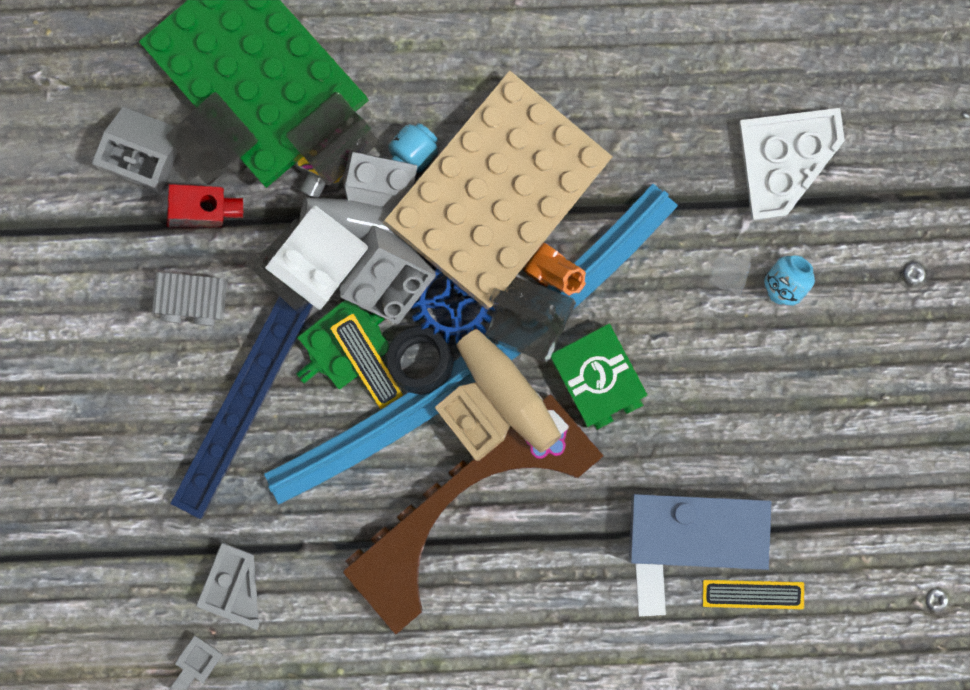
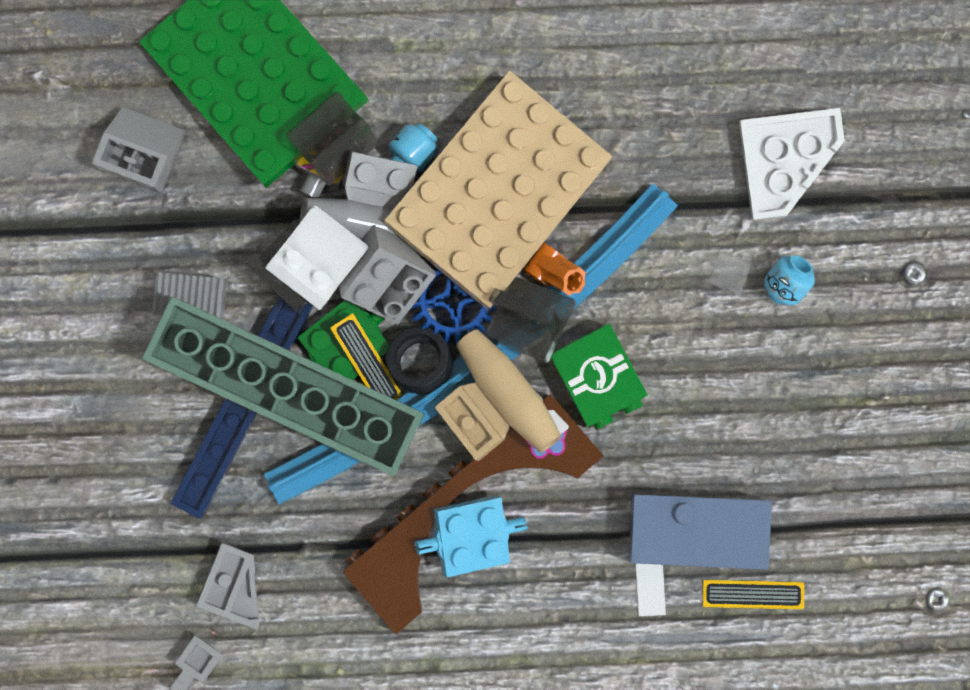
clear smoke bracket [166,92,258,185] -> none
red torso [167,184,243,227] -> none
none -> sand green brick [142,296,425,477]
none -> medium azure plate [414,495,527,578]

